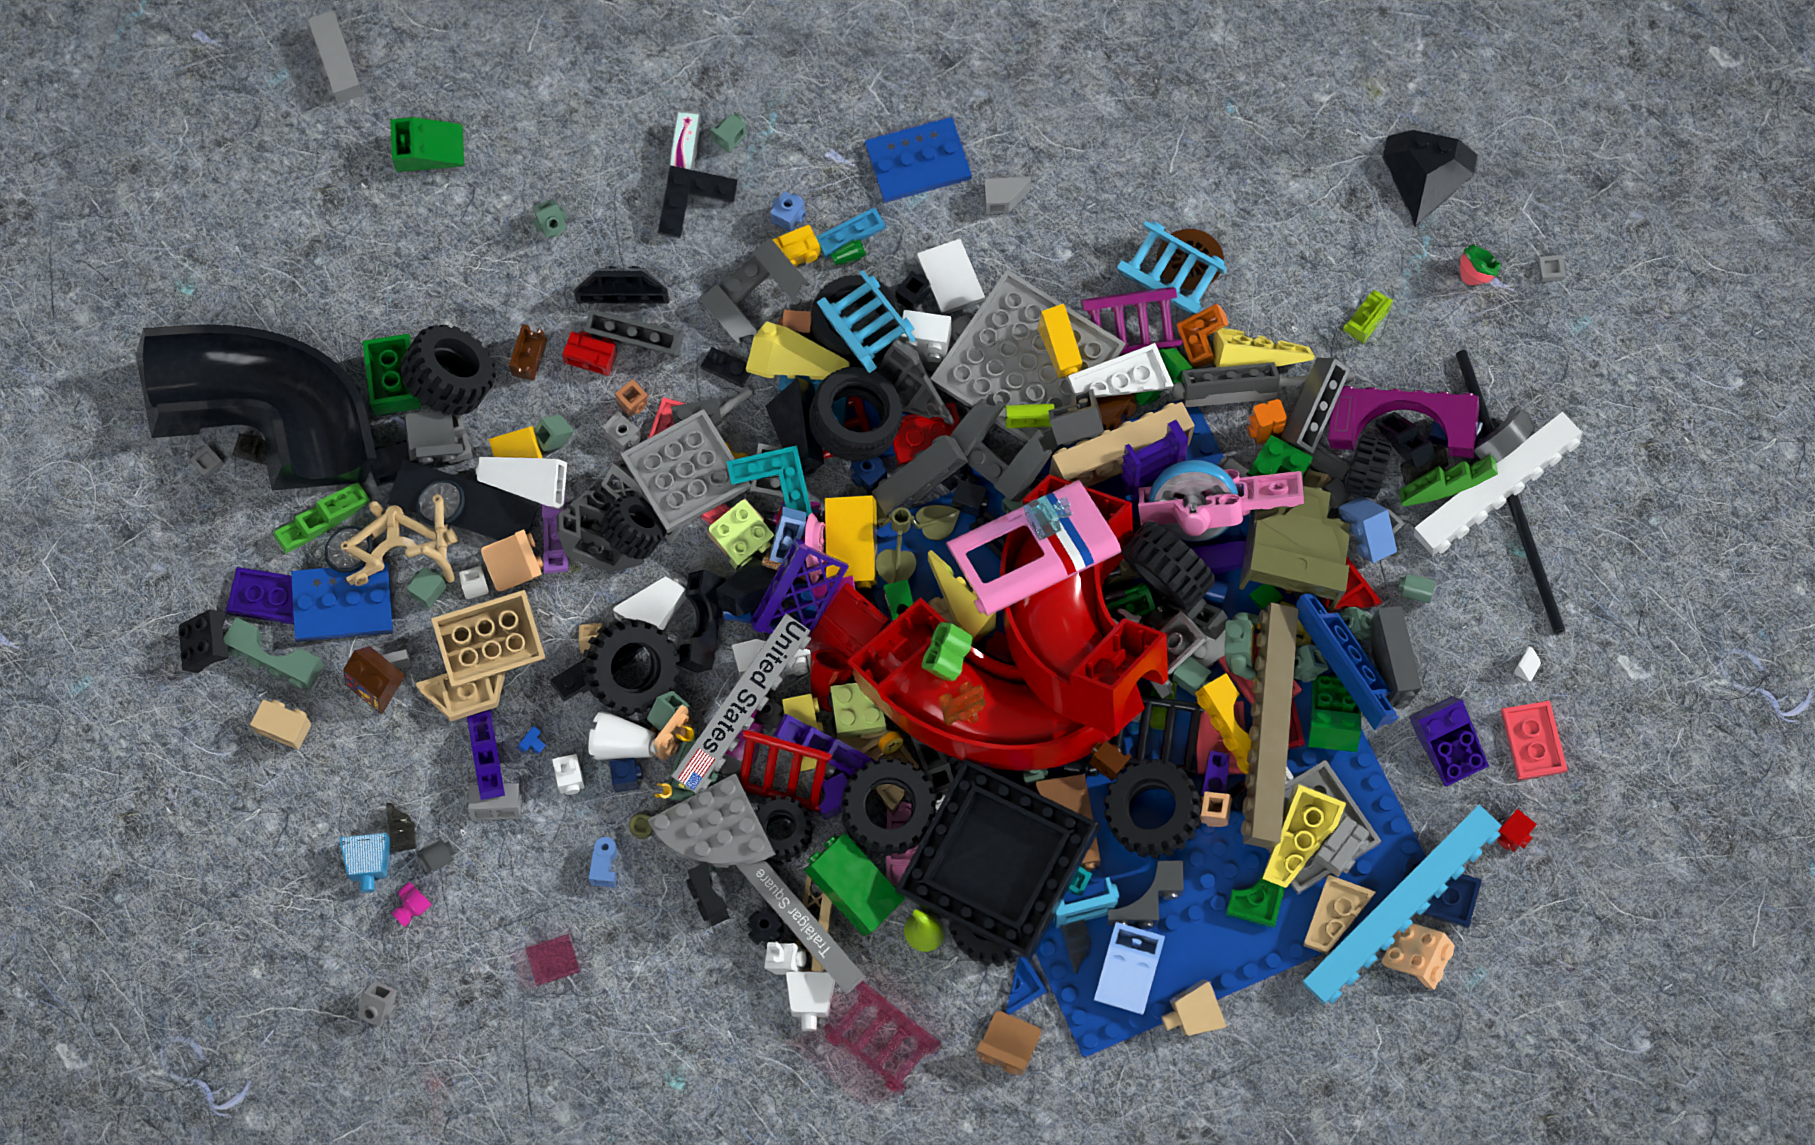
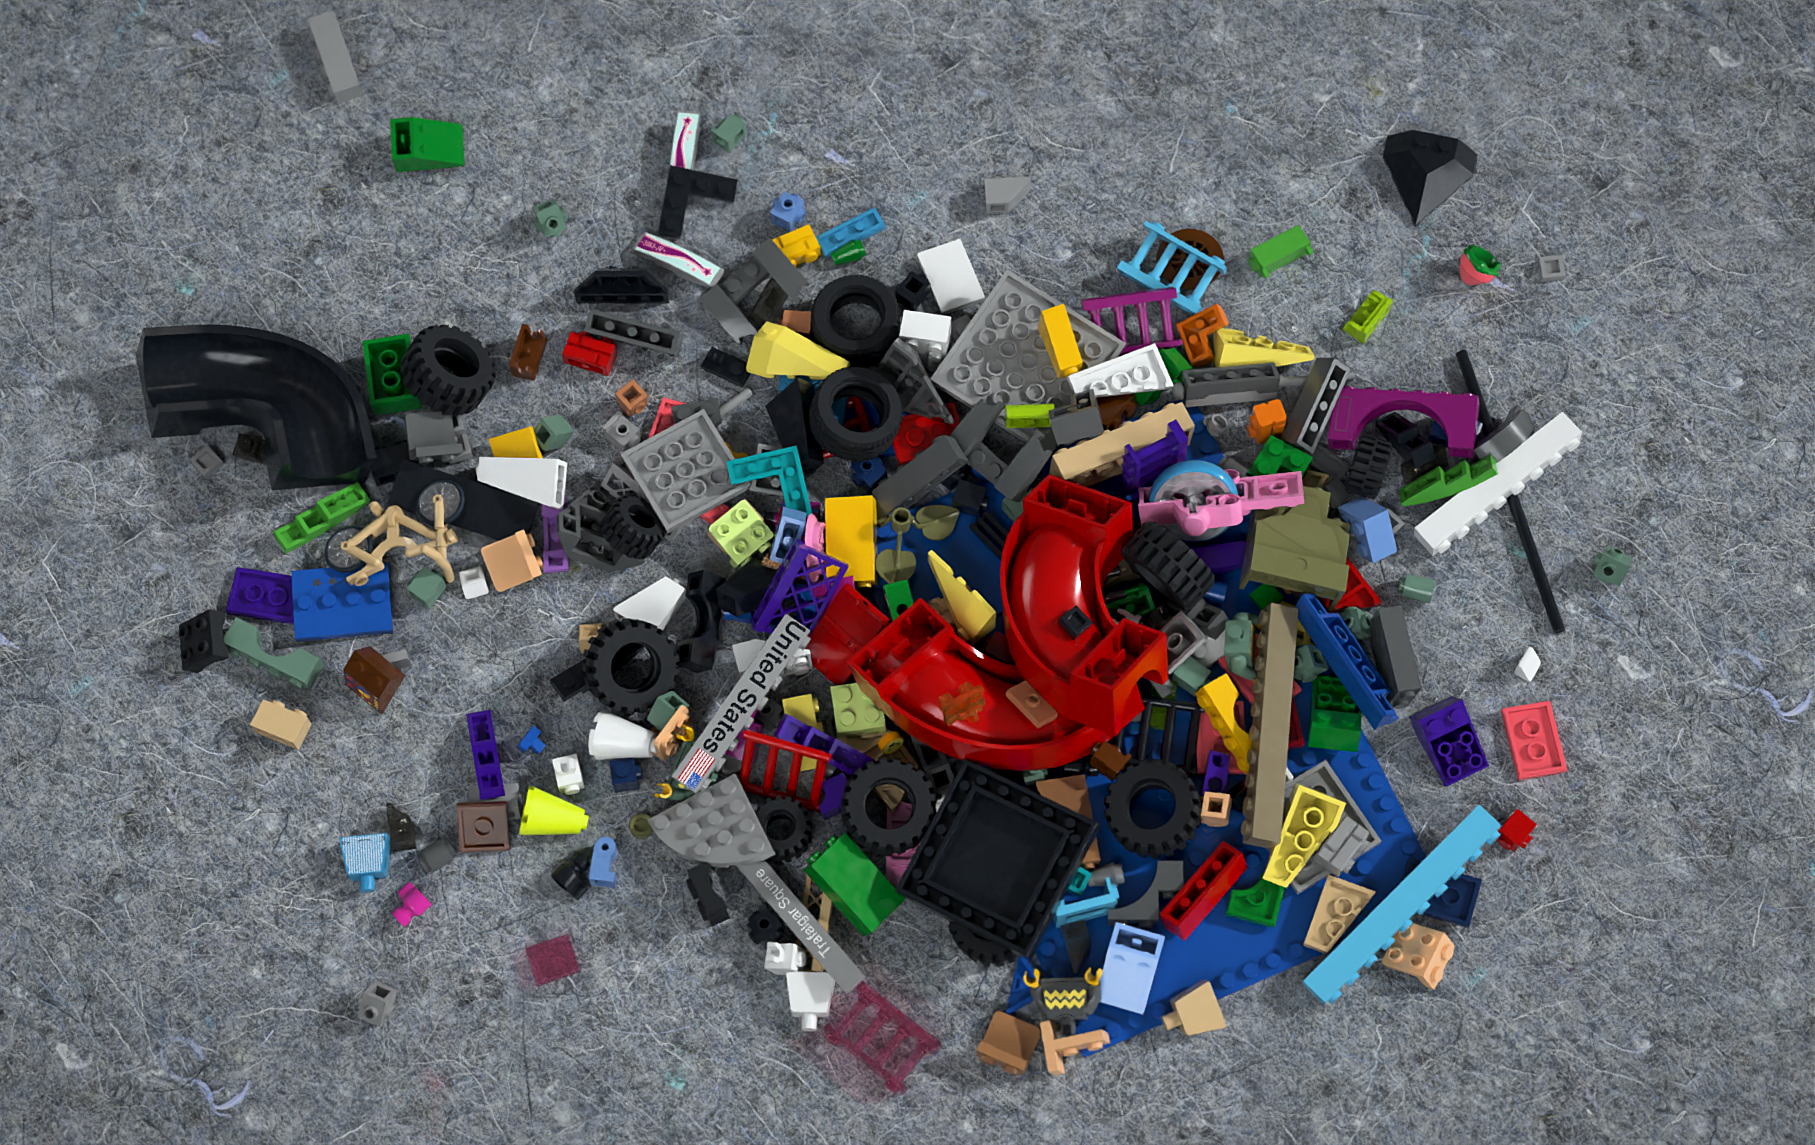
tan wing [416,672,506,721] -> none
tan slope [431,590,546,688] -> none
red hat [810,649,849,712] -> none
medium azure fence [817,270,916,373] -> none
blue plate [865,117,972,203] -> none
lime hat [904,910,945,952] -> none
bright green brick [922,622,972,681] -> none
bright pink piece [946,480,1121,616] -> none
clear light blue brick [1023,496,1072,541] -> none
none -> reddish brown tile [456,801,510,852]
none -> neon yellow cone [519,786,589,835]
none -> black piece [551,851,591,901]
none -> slope [632,231,725,289]
none -> clear smoke plate [750,278,788,325]
none -> nougat plate [1006,680,1058,728]
none -> dark grey torso [1024,967,1103,1036]
none -> light nougat bracket [1040,1020,1110,1076]
none -> black tile [1057,605,1093,640]
none -> light grey cone [1088,862,1125,887]
none -> red brick [1160,841,1248,941]
none -> light grey plate [1203,414,1229,438]
none -> bright green brick [1248,224,1313,279]
none -> sand green brick [1592,546,1633,587]

